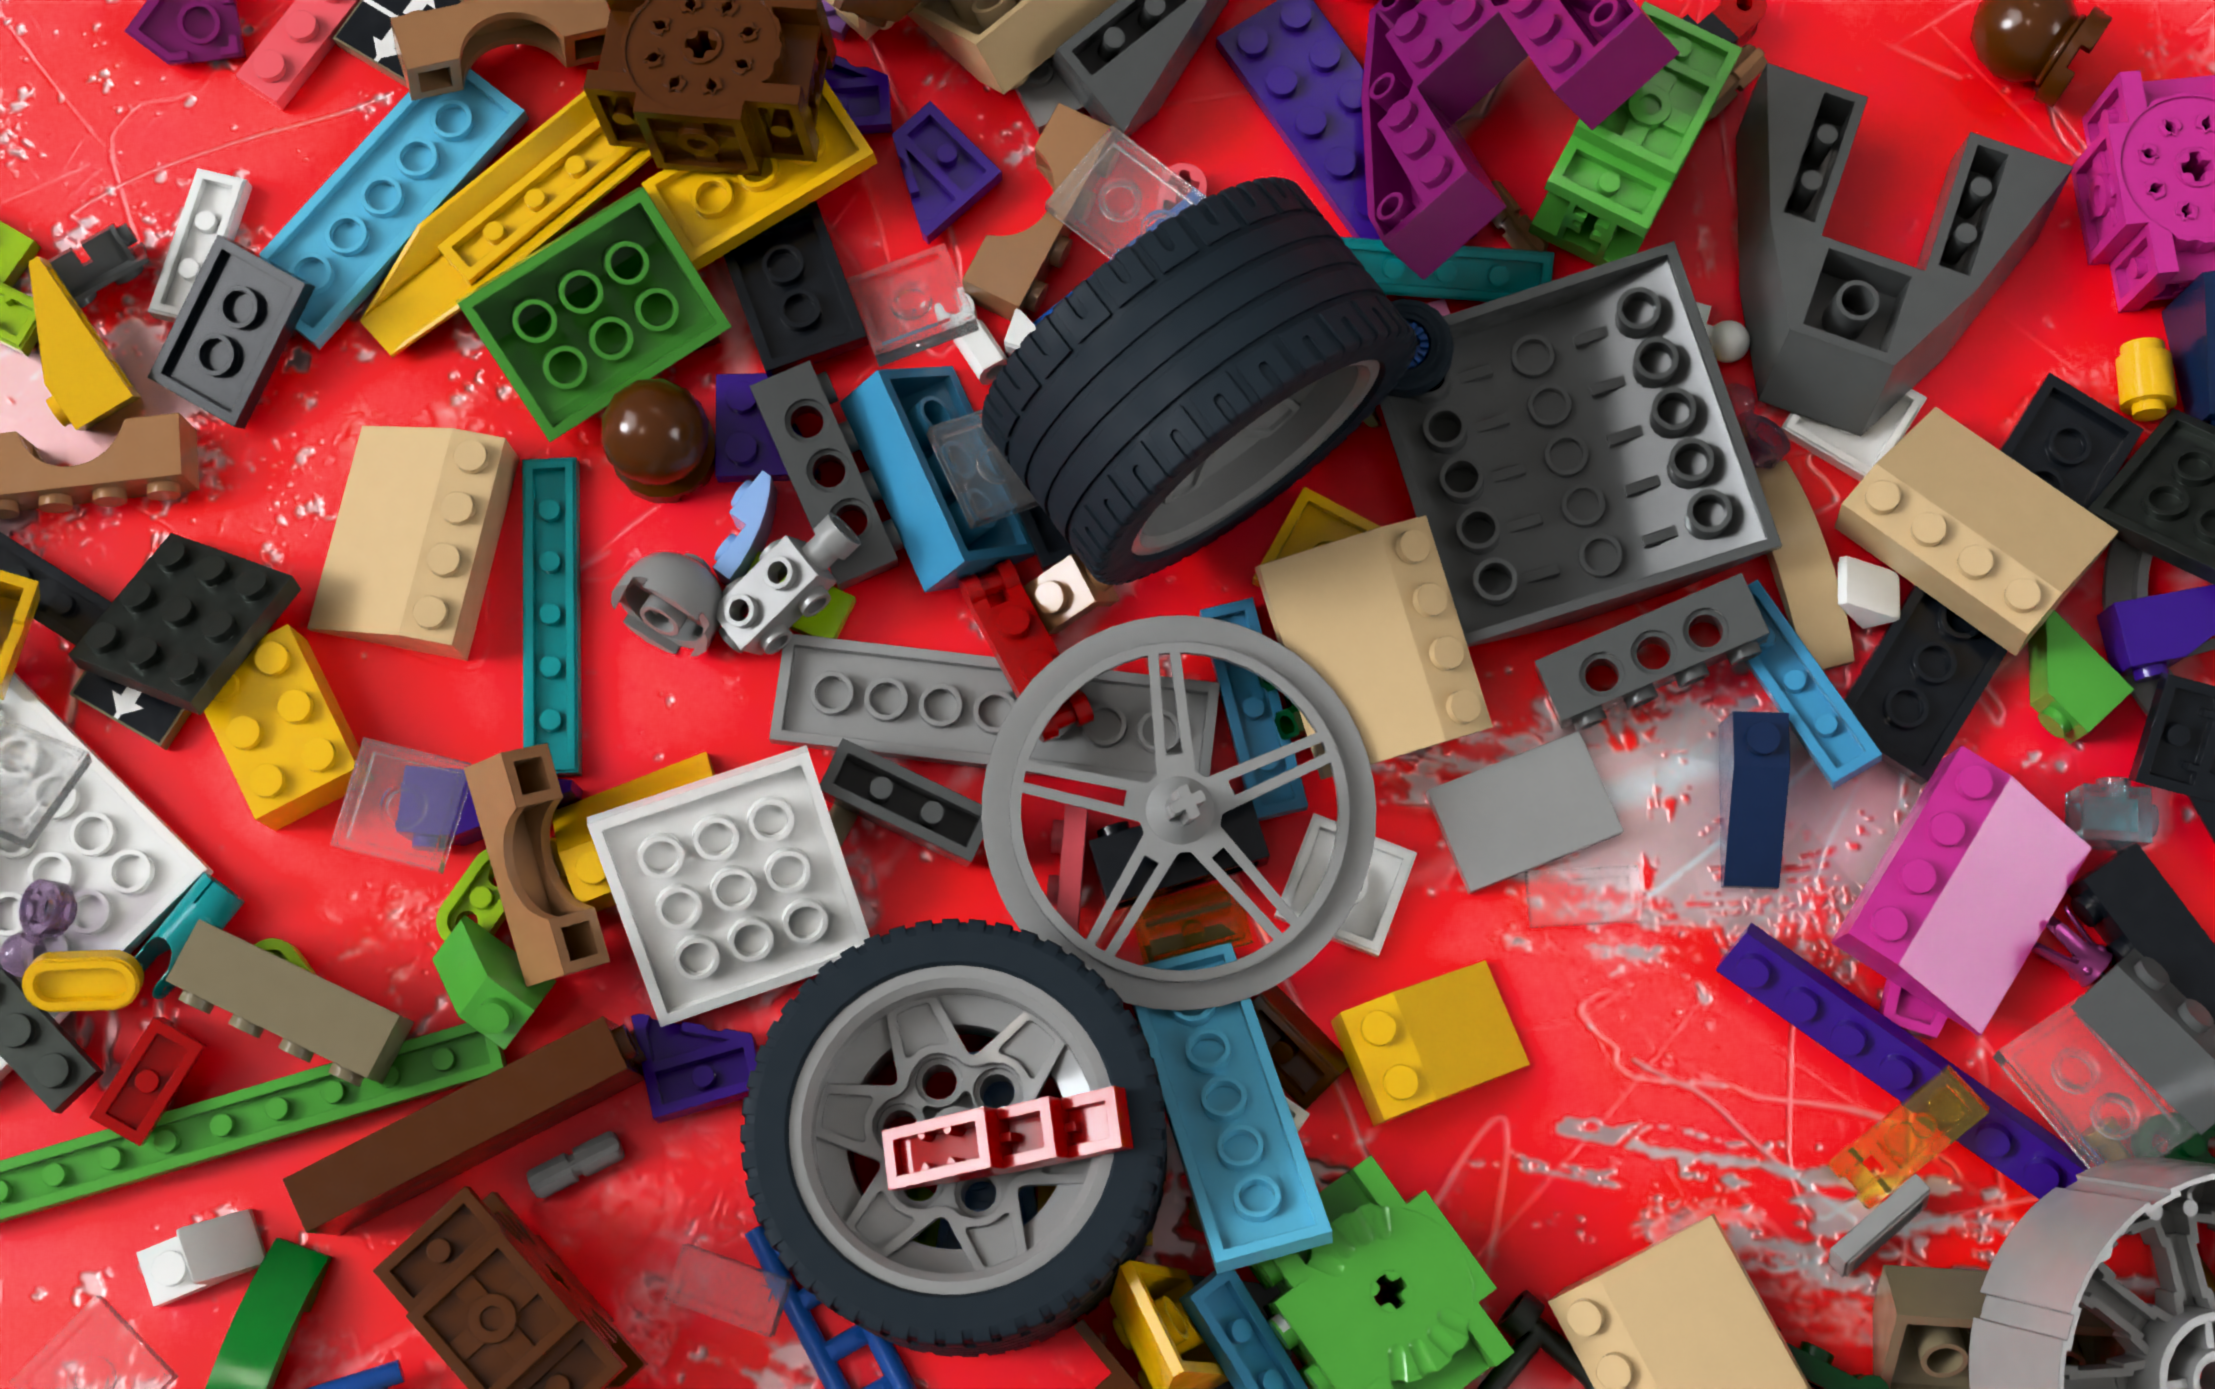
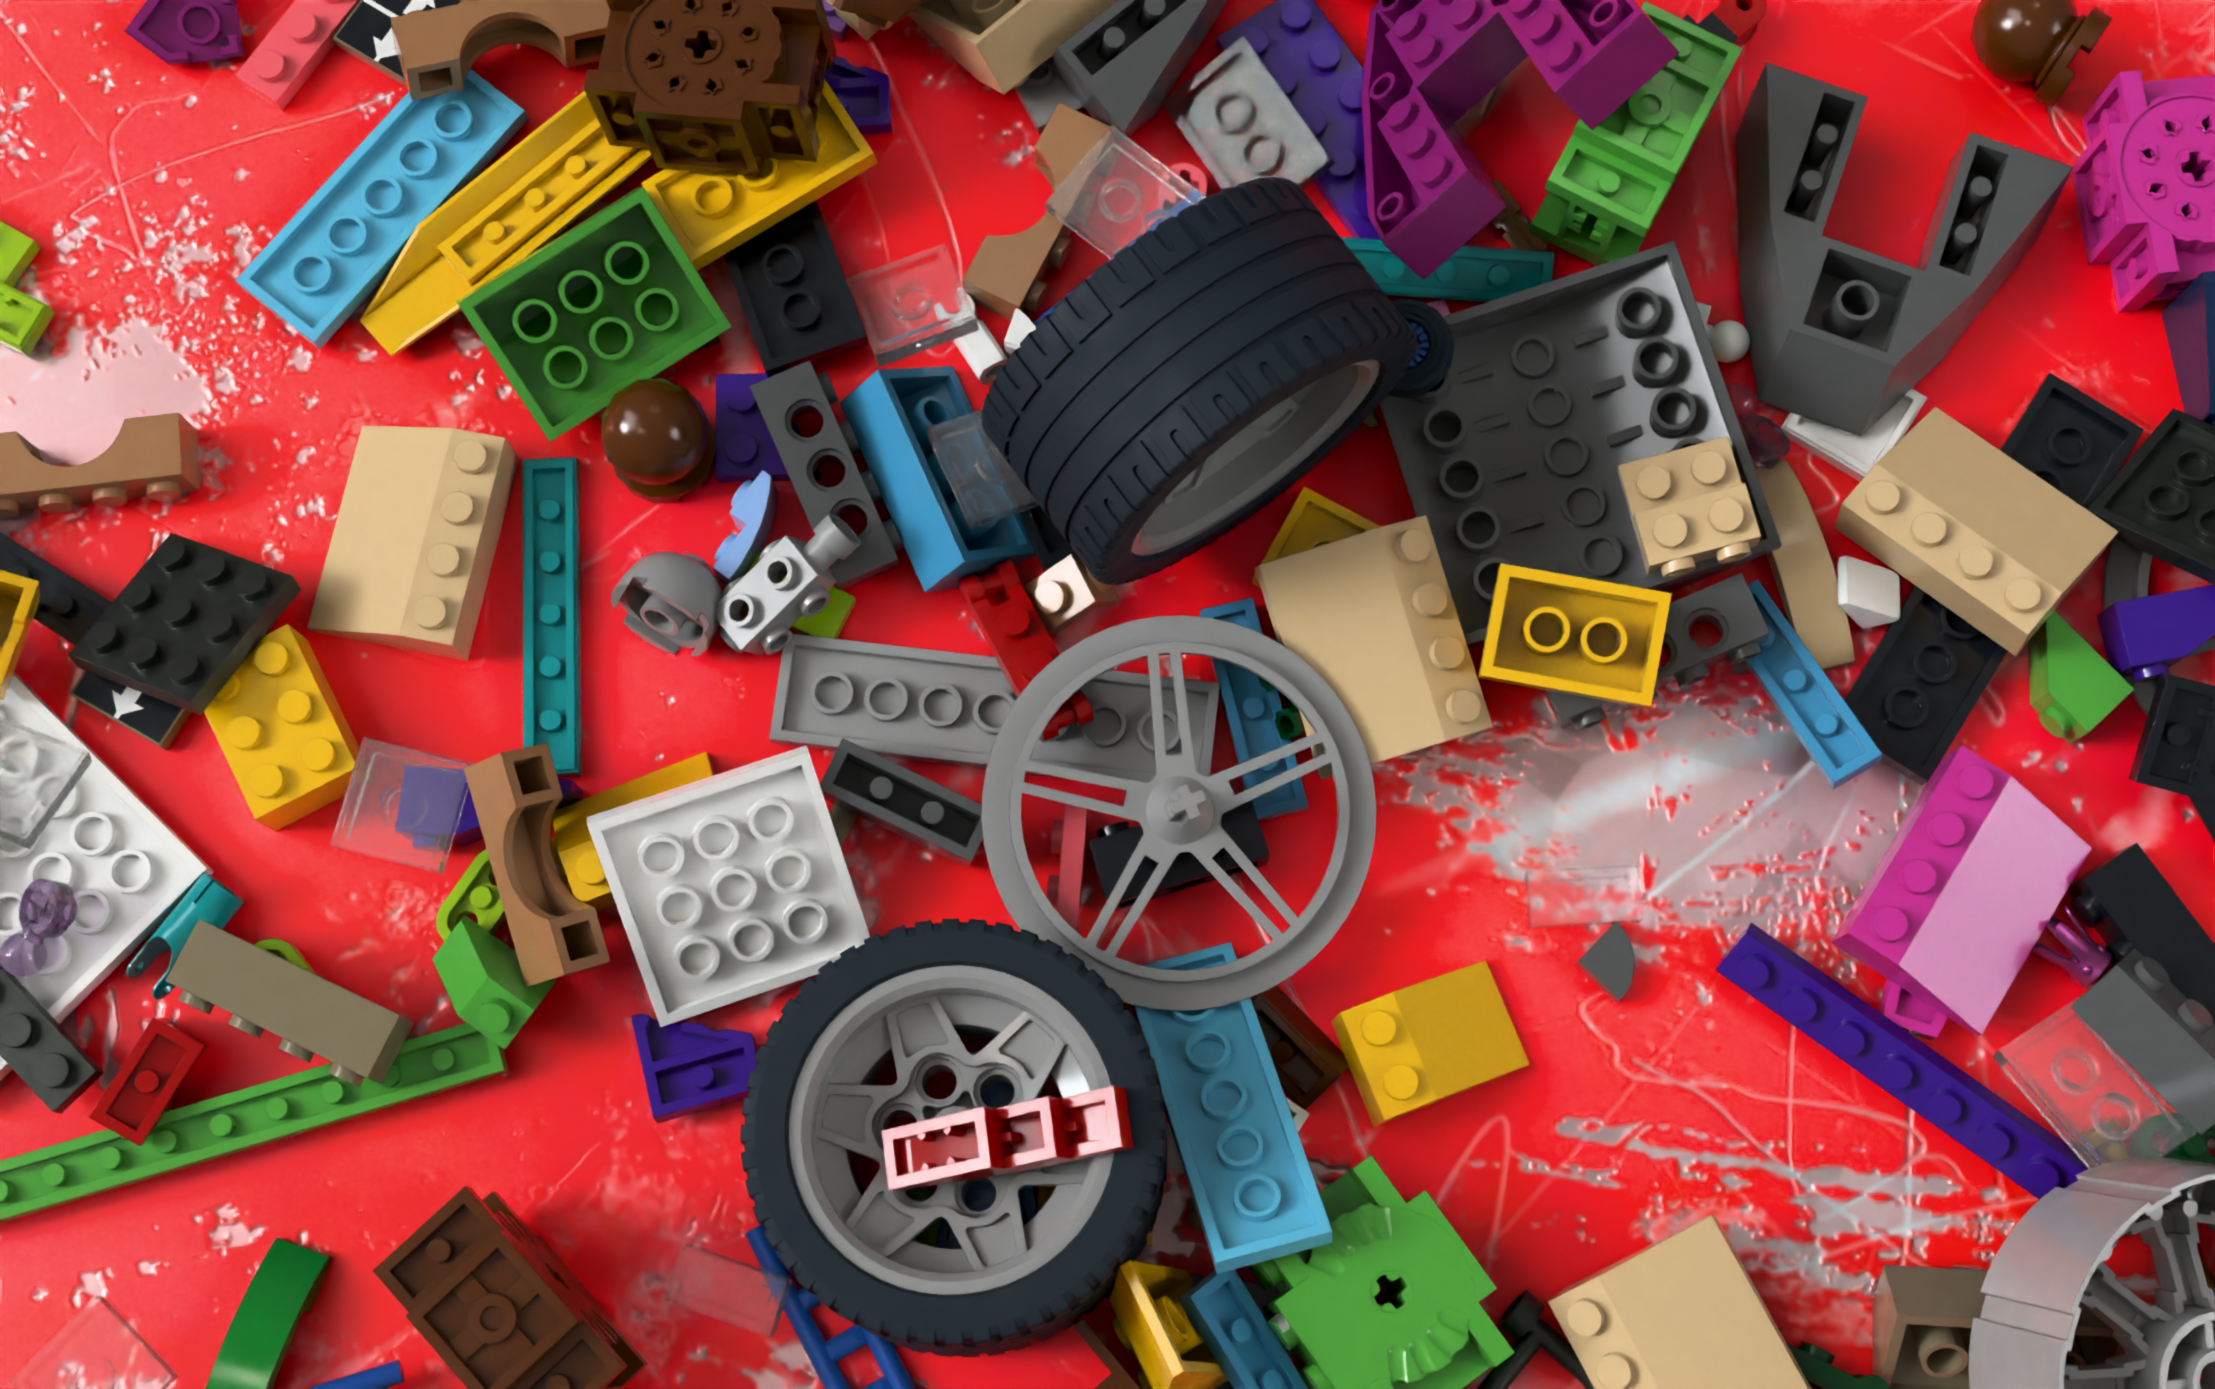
yellow tile [22,950,144,1012] -> none
yellow slope [28,256,141,431] -> none
dark grey hinge [48,223,149,308] -> none
white slope [136,1209,267,1307] -> none
white tile [148,168,253,323] -> none
plate [148,235,315,429] -> none
reddish brown brick [282,1016,647,1236] -> none
light grey piece [526,1131,625,1198] -> none
dark purple wing [892,101,1002,245] -> none
clear yellow slope [1129,880,1253,965] -> none
white tile [1273,813,1417,958] -> none
light grey tile [1425,731,1624,895] -> none
medium nougat piece [1707,44,1768,121] -> none
dark blue slope [1718,711,1790,889] -> none
plate [1827,1064,1990,1209] -> none
light grey tile [1828,1173,1931,1277] -> none
clear light blue brick [2065,777,2159,851] -> none
yellow brick [2115,337,2177,421] -> none
none -> clear smoke plate [1161,36,1336,190]
none -> yellow brick [1478,563,1672,708]
none -> dark grey tile [1576,921,1635,1003]
none -> tan plate [1617,436,1761,578]

